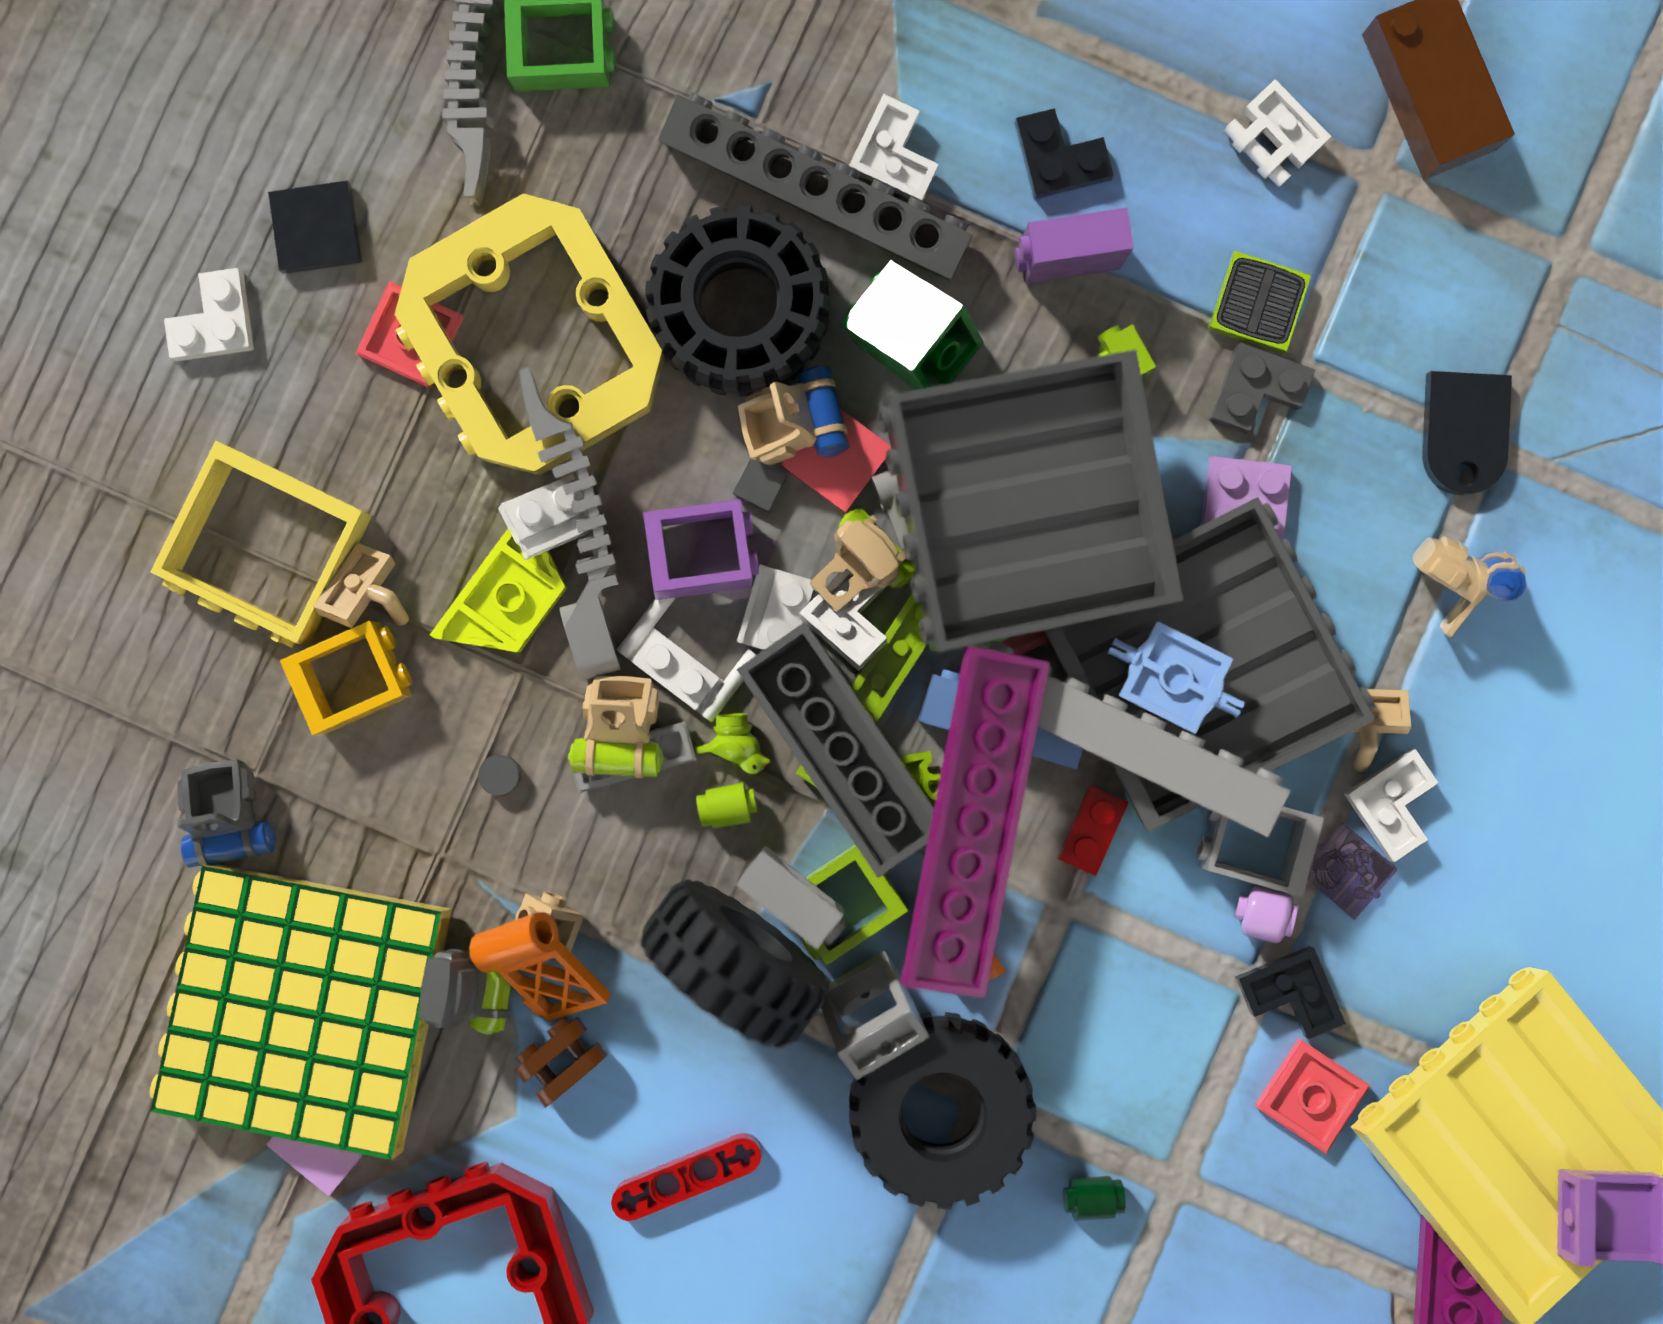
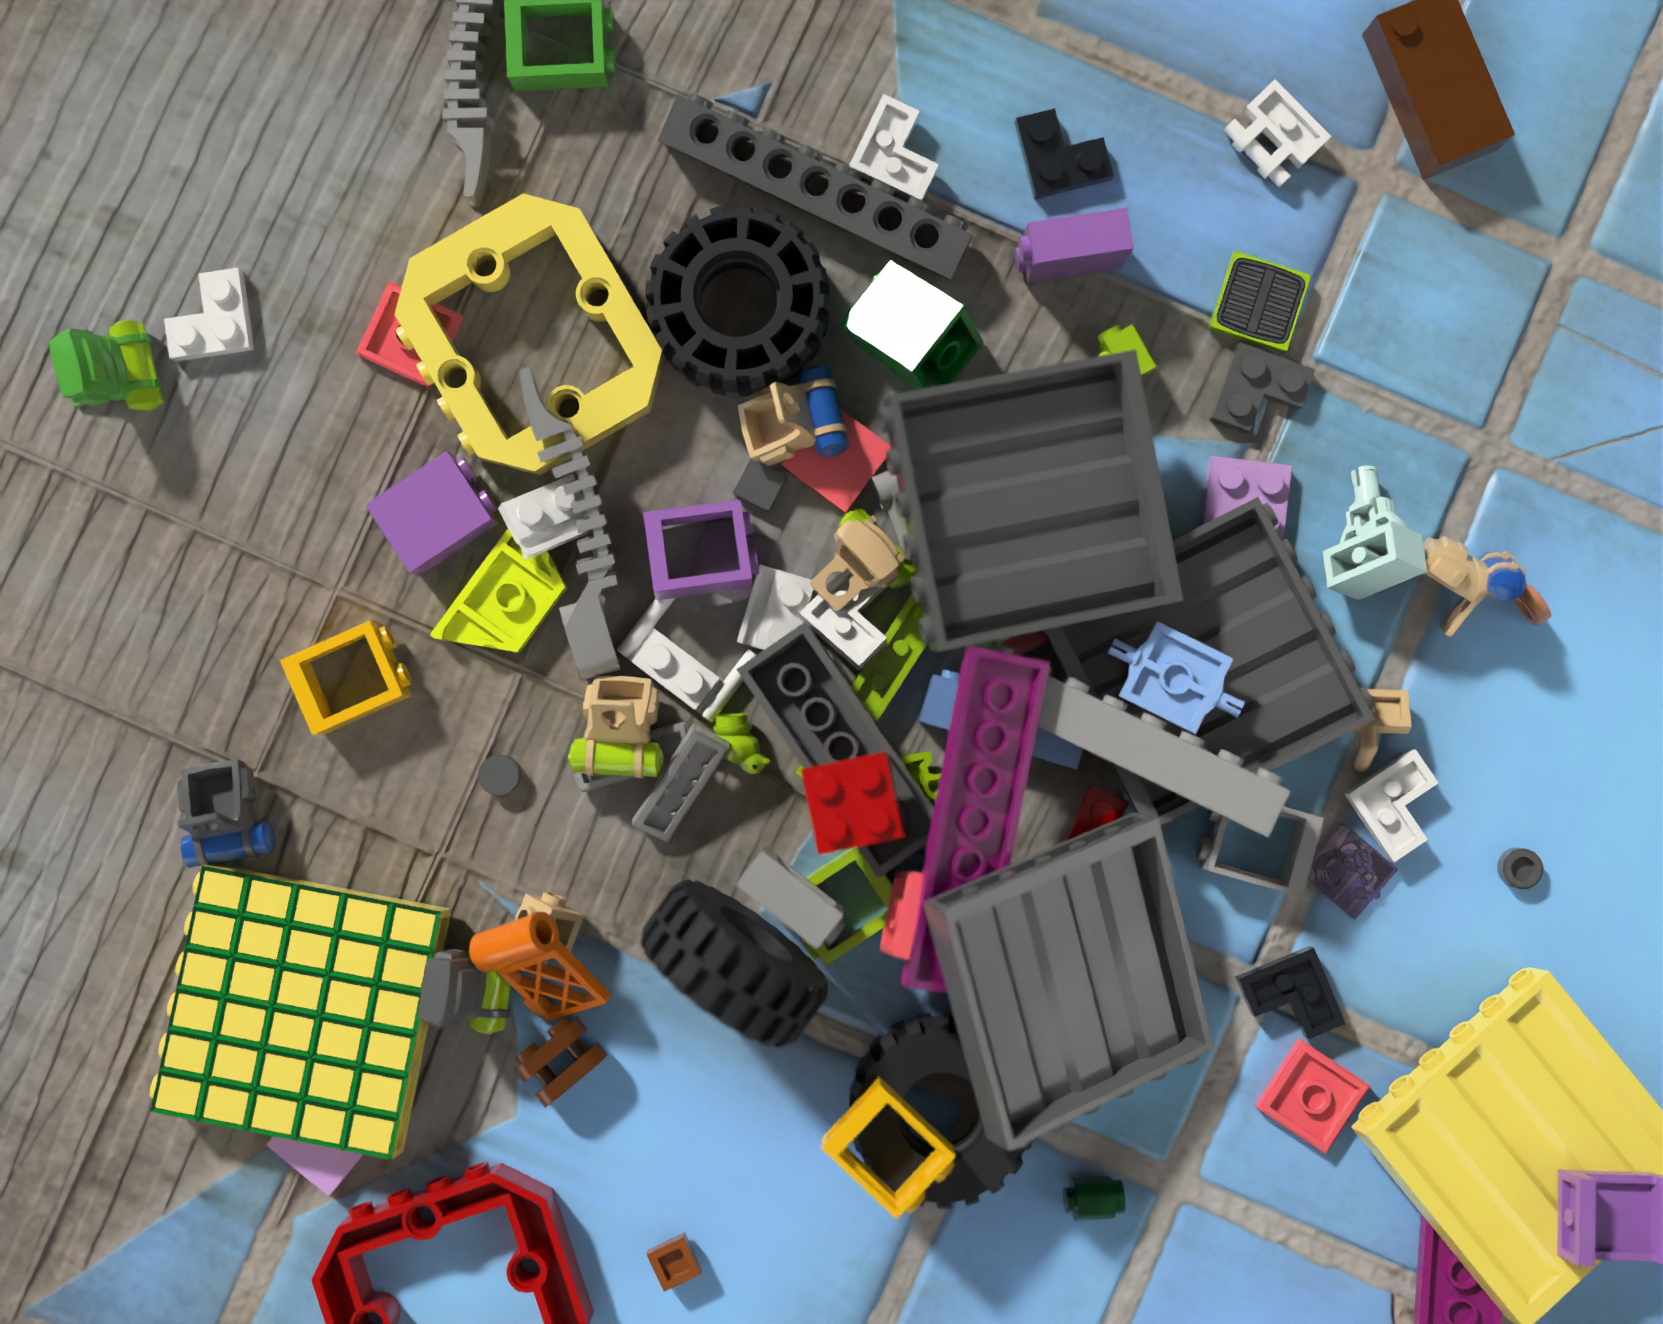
light yellow window [150,440,372,648] -> none
black tile [268,180,362,274] -> none
tan plate [313,543,409,628] -> none
red beam [611,1133,762,1221] -> none
lime brick [696,782,758,829] -> none
light grey window [820,950,929,1080] -> none
lavender head [1234,885,1298,943] -> none
black tile [1422,371,1512,495] -> none
none -> bright green piece [48,320,164,411]
none -> medium lavender brick [365,451,499,576]
none -> light grey plate [632,723,730,843]
none -> dark orange plate [646,1232,702,1292]
none -> red brick [801,752,906,855]
none -> yellow window [821,1076,956,1219]
none -> coral tile [879,871,923,959]
none -> dark grey panel [923,812,1214,1151]
none -> light aqua brick [1323,466,1427,600]
none -> dark grey tile [1497,847,1543,889]
none -> nougat tile [1514,584,1552,625]

